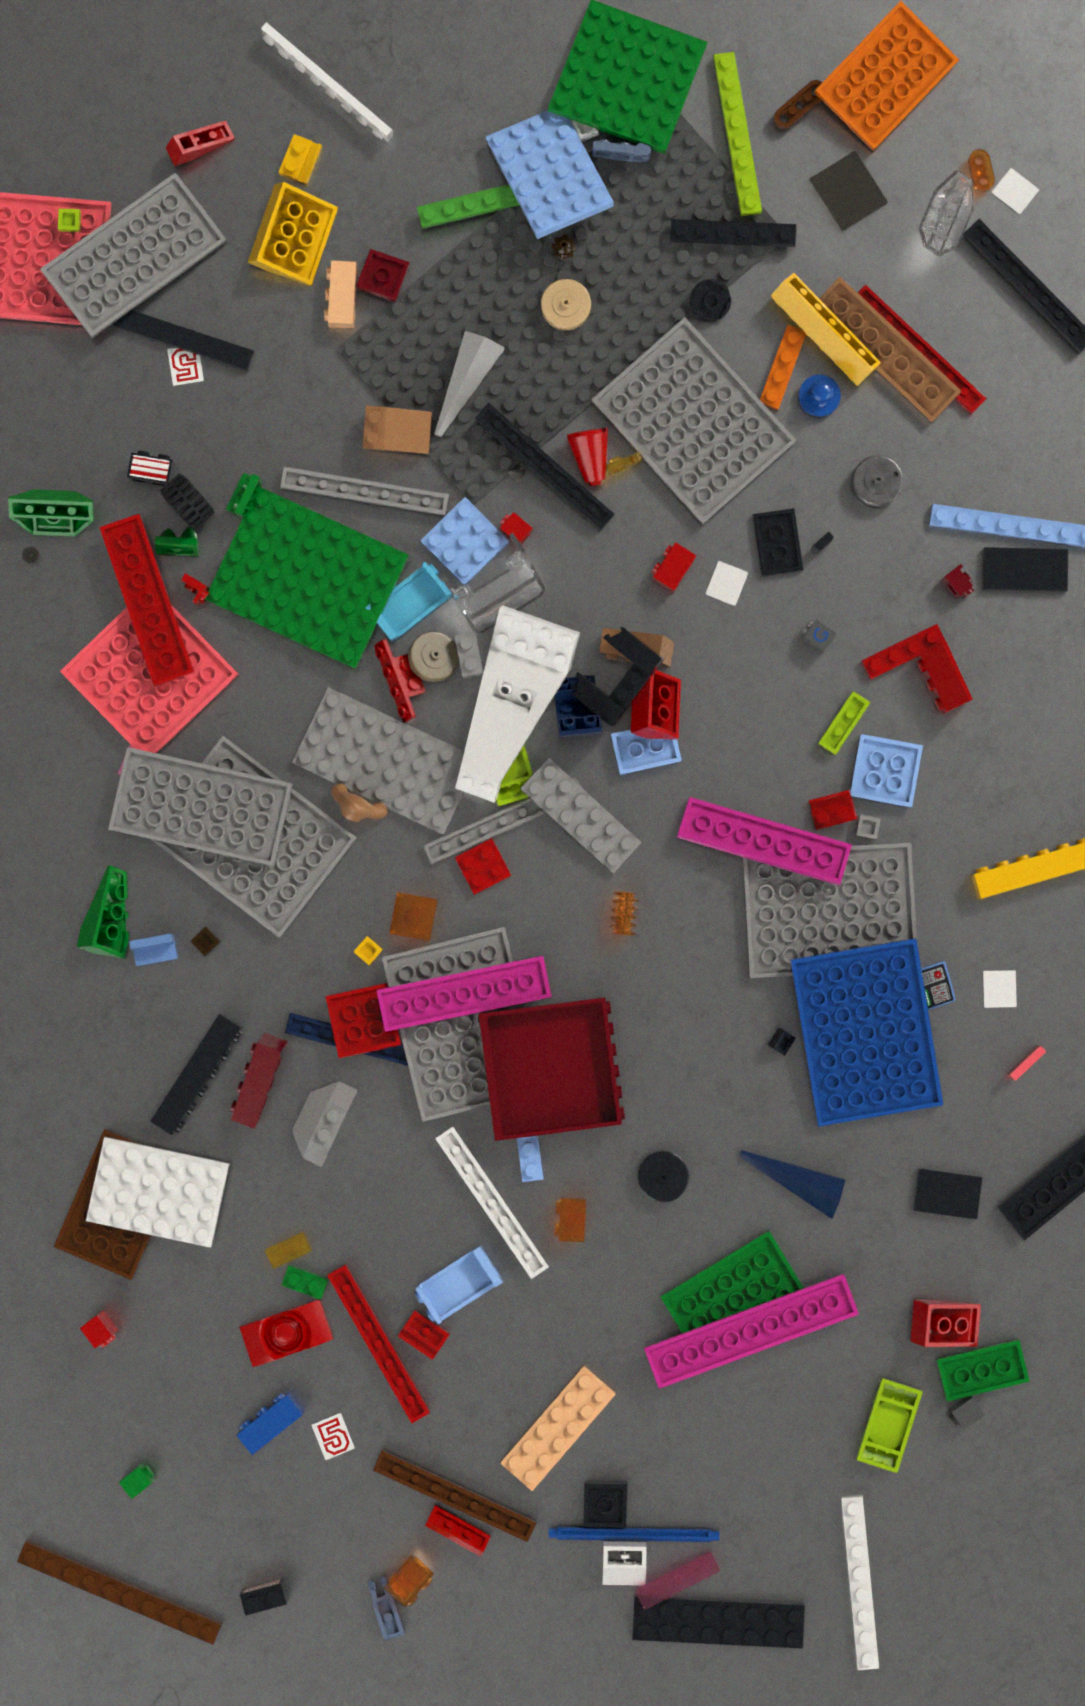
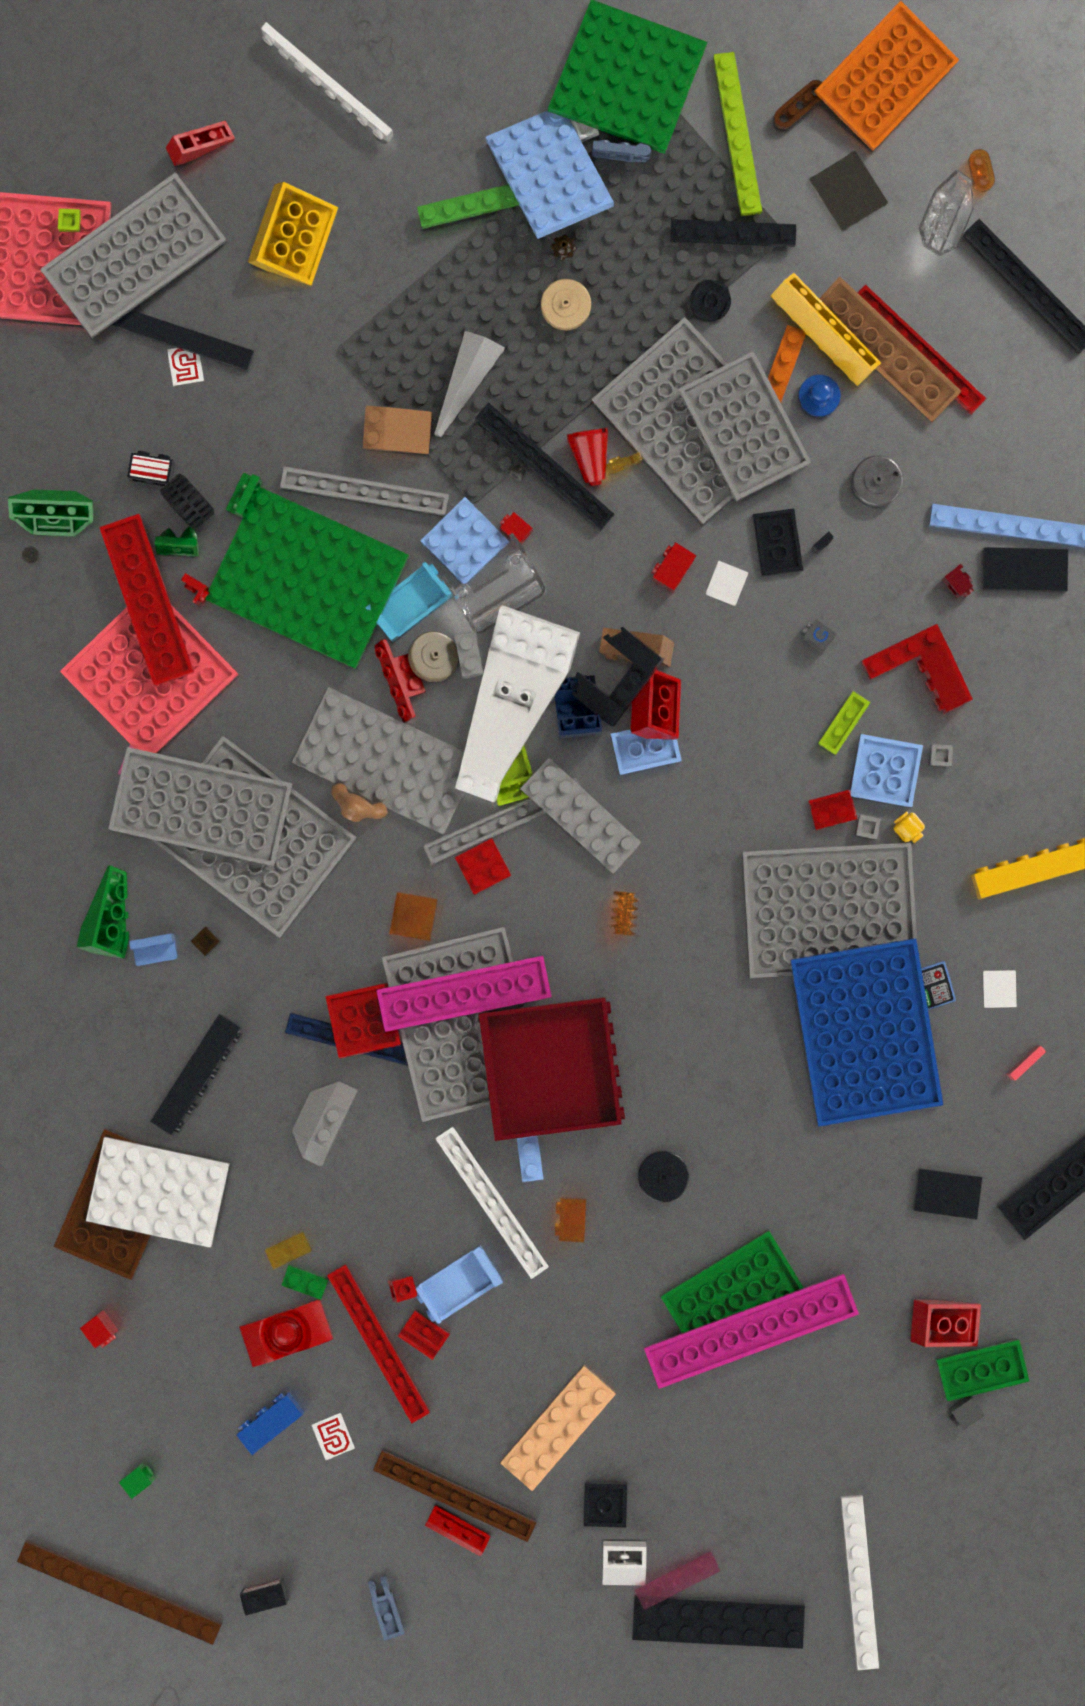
dark red wedge [230,1033,288,1129] -> none
yellow plate [278,134,322,185] -> none
light nougat brick [324,261,358,329] -> none
yellow plate [353,936,383,966] -> none
dark red plate [356,249,410,303] -> none
clear orange brick [383,1555,434,1607] -> none
blue piece [549,1527,719,1542] -> none
dark pink plate [677,797,852,886] -> none
dark blue wedge [739,1150,845,1219] -> none
black plate [768,1027,796,1056] -> none
lime slope [856,1378,923,1473] -> none
white sticker [992,168,1039,214] -> none
none -> red bracket [388,1276,417,1303]
none -> light grey plate [678,351,811,502]
none -> yellow head [893,811,925,843]
none -> light grey plate [930,744,953,767]

